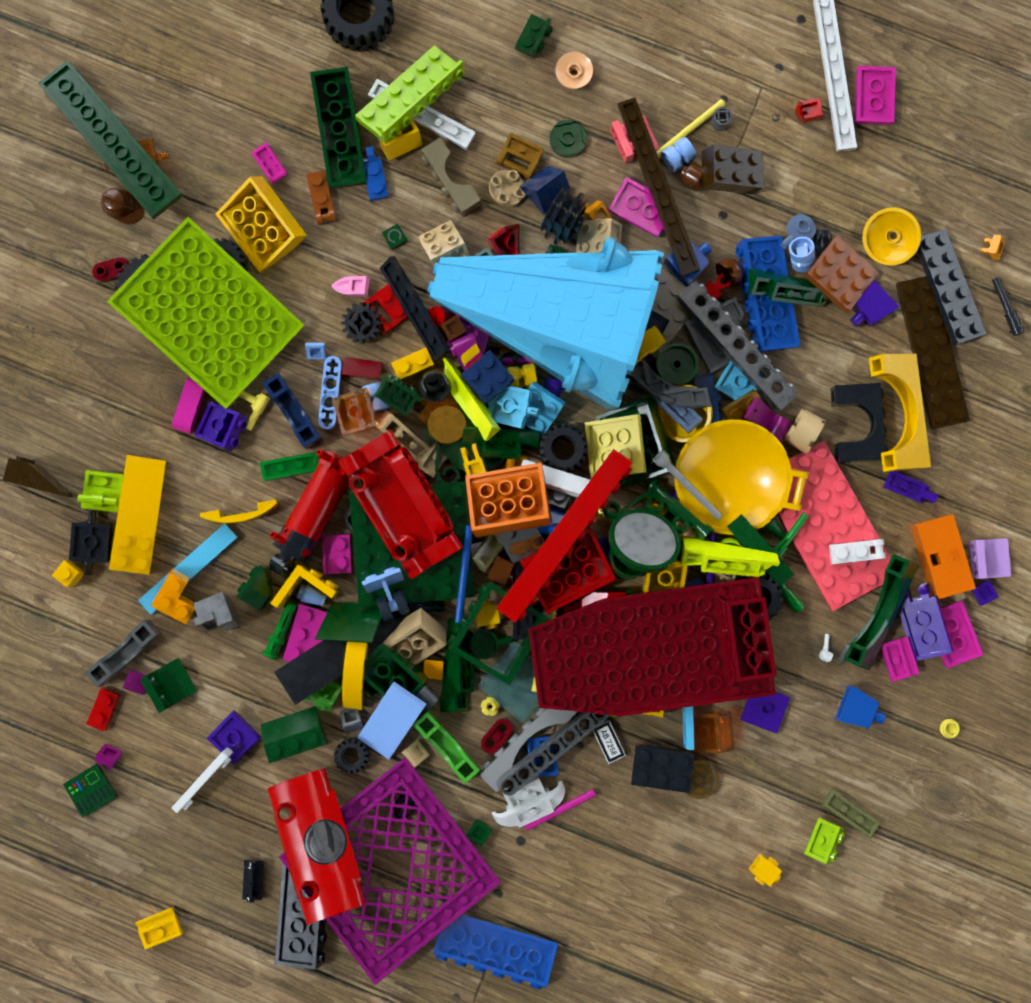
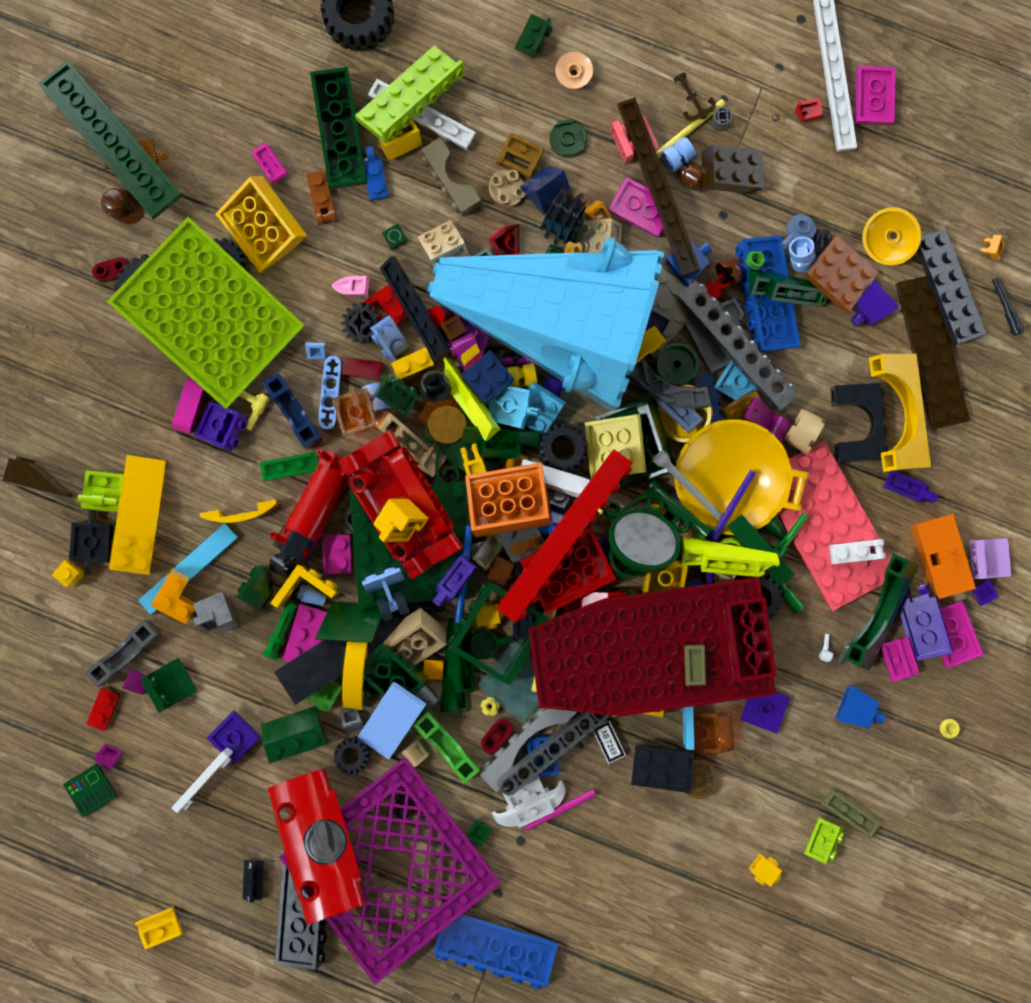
none -> medium blue bracket [370,316,410,362]
none -> yellow plate [374,499,428,542]
none -> dark purple hinge [433,555,477,606]
none -> light orange plate [564,241,583,253]
none -> dark brown piece [673,72,716,122]
none -> olive tile [684,645,706,686]
none -> dark purple bar [711,470,756,540]
none -> bright green plate [746,251,765,270]

